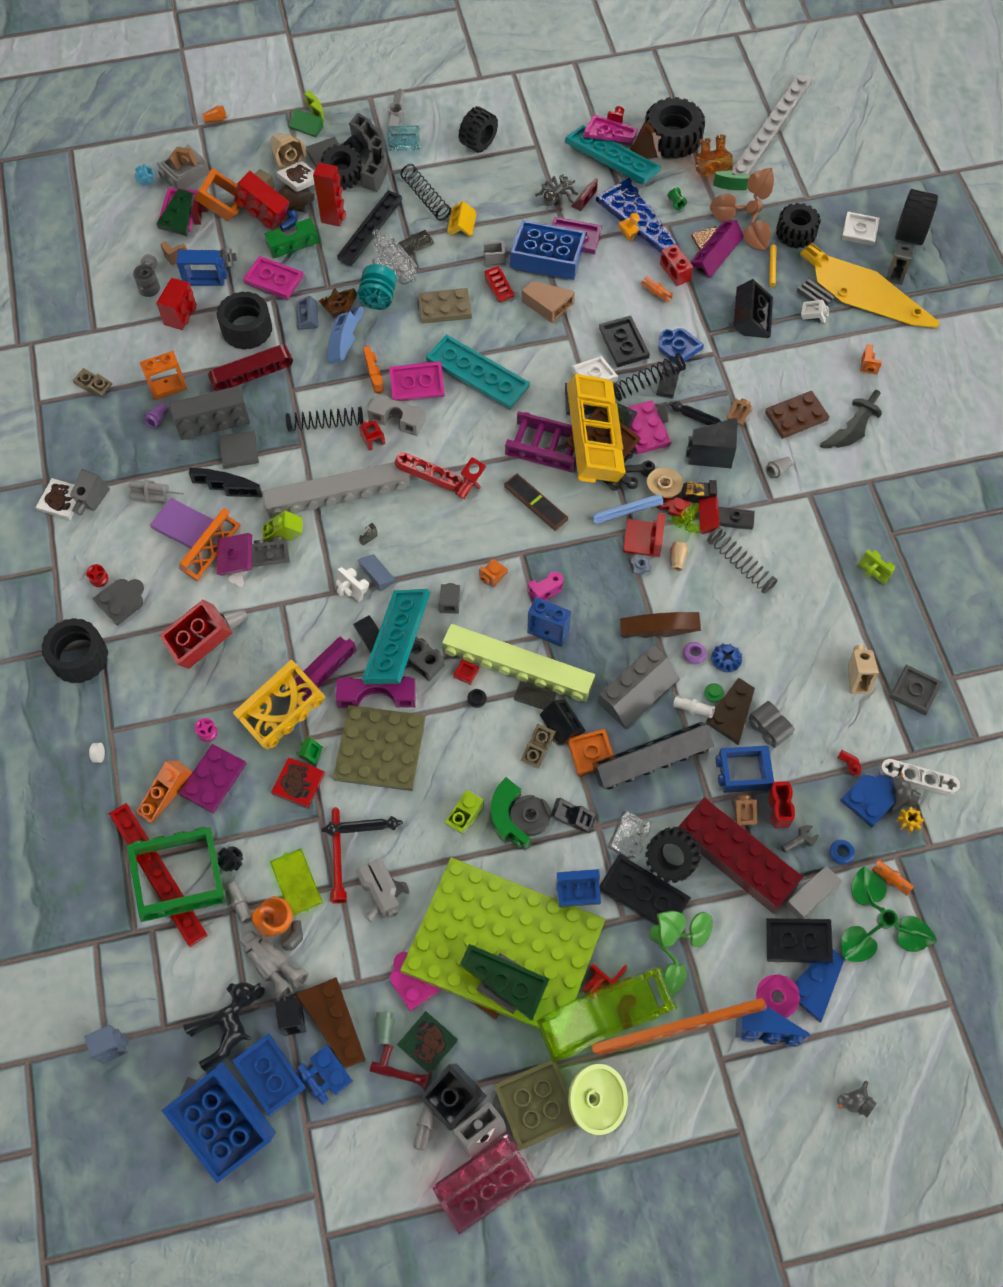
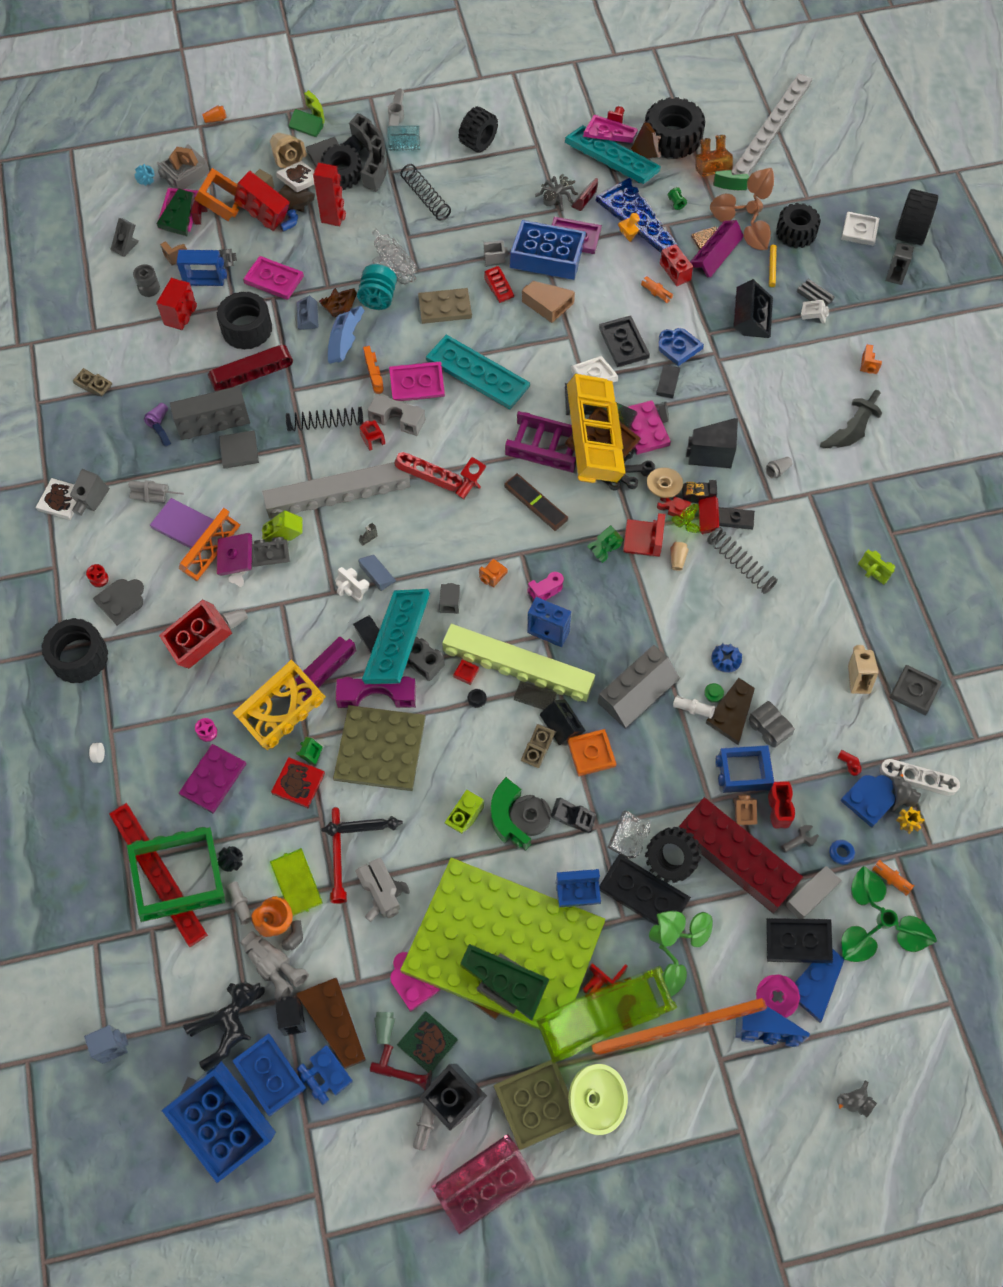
orange slope [136,760,193,823] -> none
orange window [139,351,187,401] -> none
light grey plate [140,254,158,269] -> none
black slope [189,468,263,497] -> none
green arch [264,218,319,259] -> none
black plate [337,190,402,266] -> none
clear smoke tile [397,230,434,258] -> none
yellow panel [447,200,477,237] -> none
light grey brick [453,1102,507,1159] -> none
light blue axle [592,494,663,524] -> none
brick [592,722,714,790] -> none
black piece [613,352,686,402] -> none
reddish brown slope [620,612,701,638] -> none
sand blue plate [631,556,652,575] -> none
black wheel [669,401,722,425] -> none
medium lavender piece [683,642,707,664] -> none
medium nougat bracket [727,398,753,426] -> none
reddish brown plate [765,390,830,439] -> none
yellow wing [800,243,940,328] -> none
none -> dark grey slope [110,218,139,256]
none -> dark blue tile [152,423,171,446]
none -> green plate [587,525,624,563]

